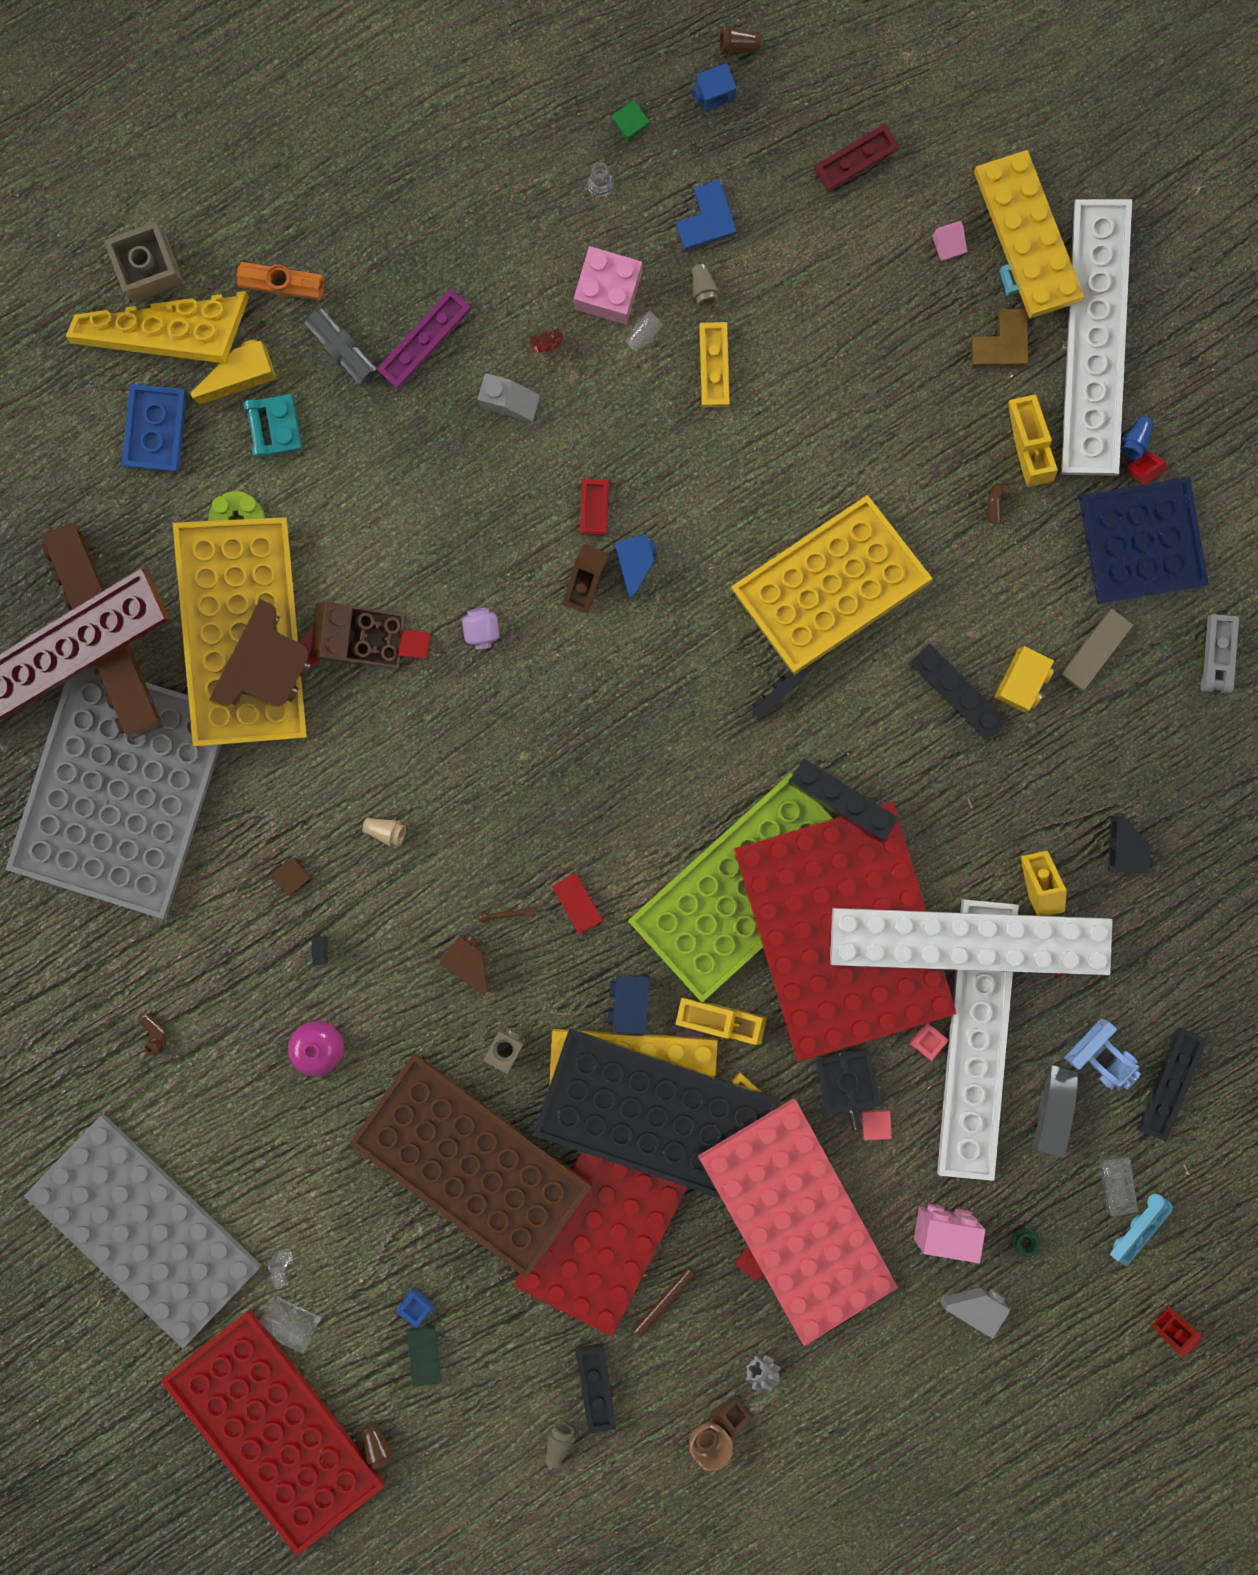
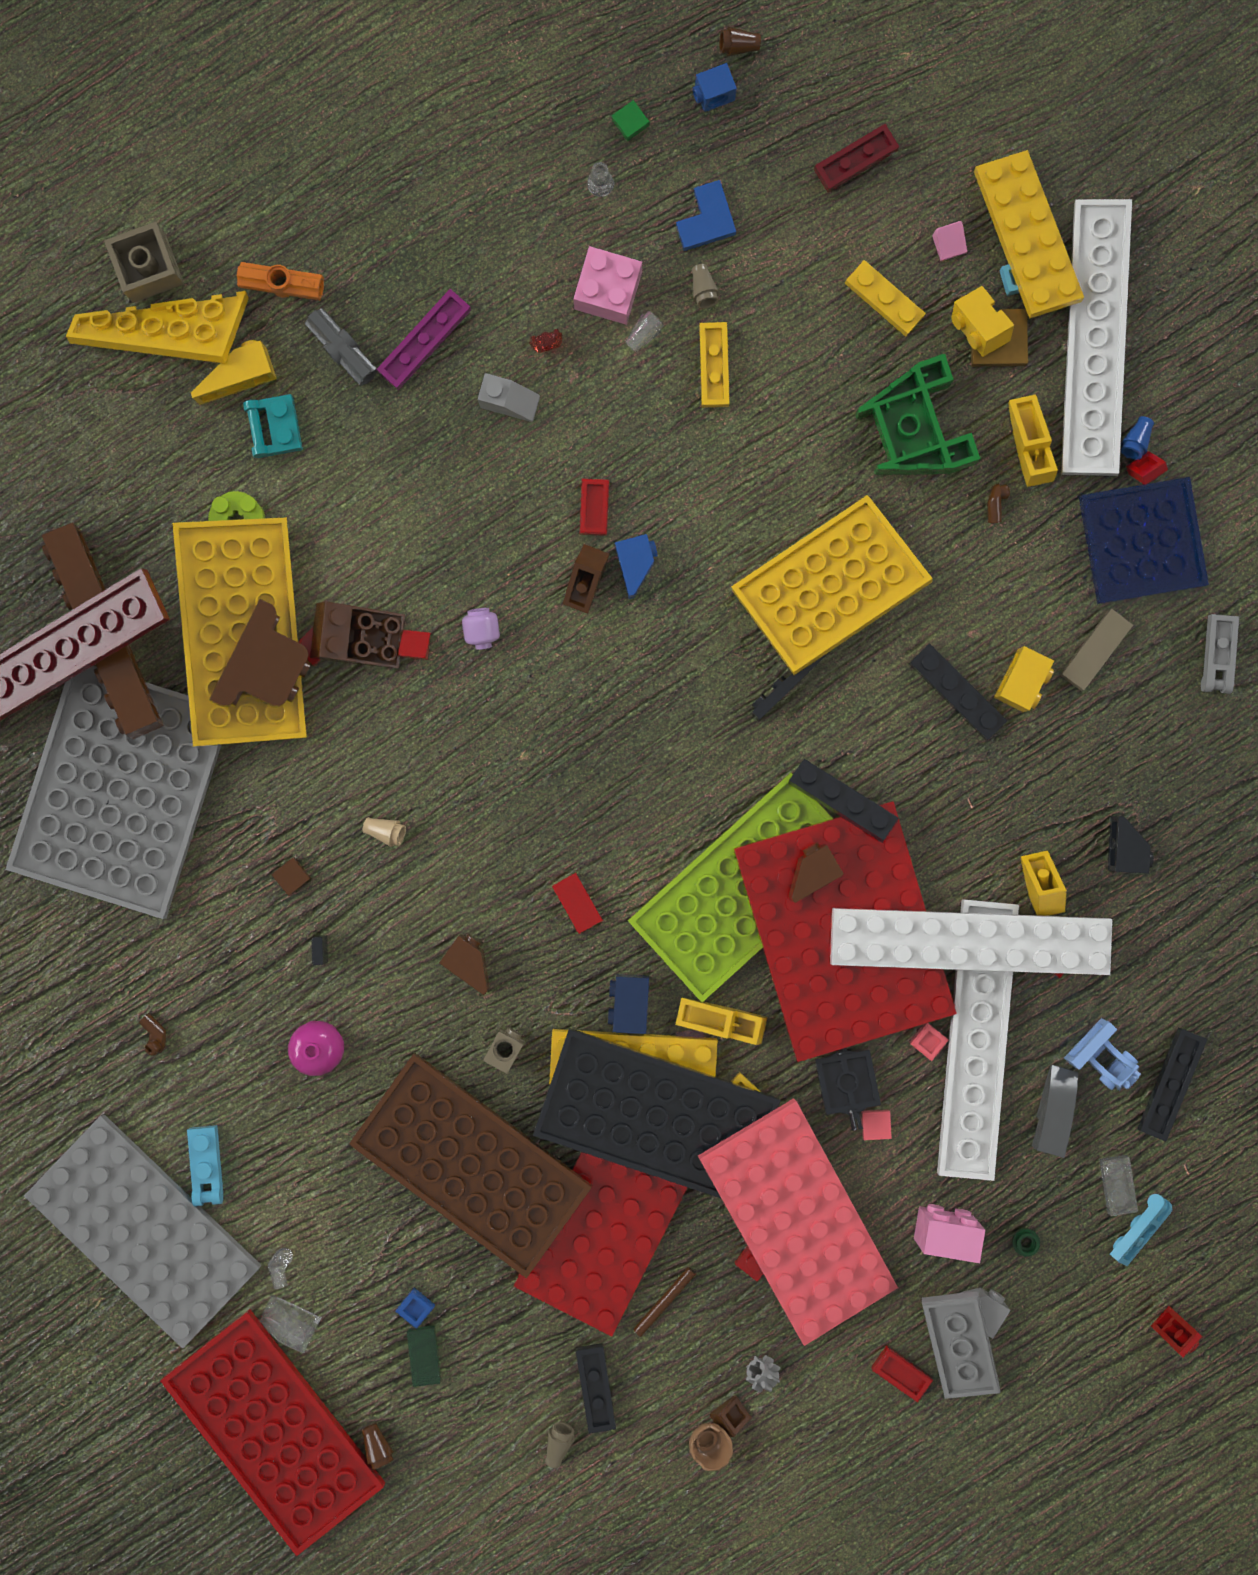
blue plate [121,384,188,473] -> none
reddish brown hinge [478,906,535,923] -> none
none -> medium azure plate [187,1125,224,1206]
none -> reddish brown slope [789,843,844,903]
none -> yellow plate [845,260,926,337]
none -> green wedge [855,353,980,475]
none -> red tile [871,1345,933,1403]
none -> light grey tile [922,1291,1001,1399]
none -> yellow brick [951,286,1014,357]

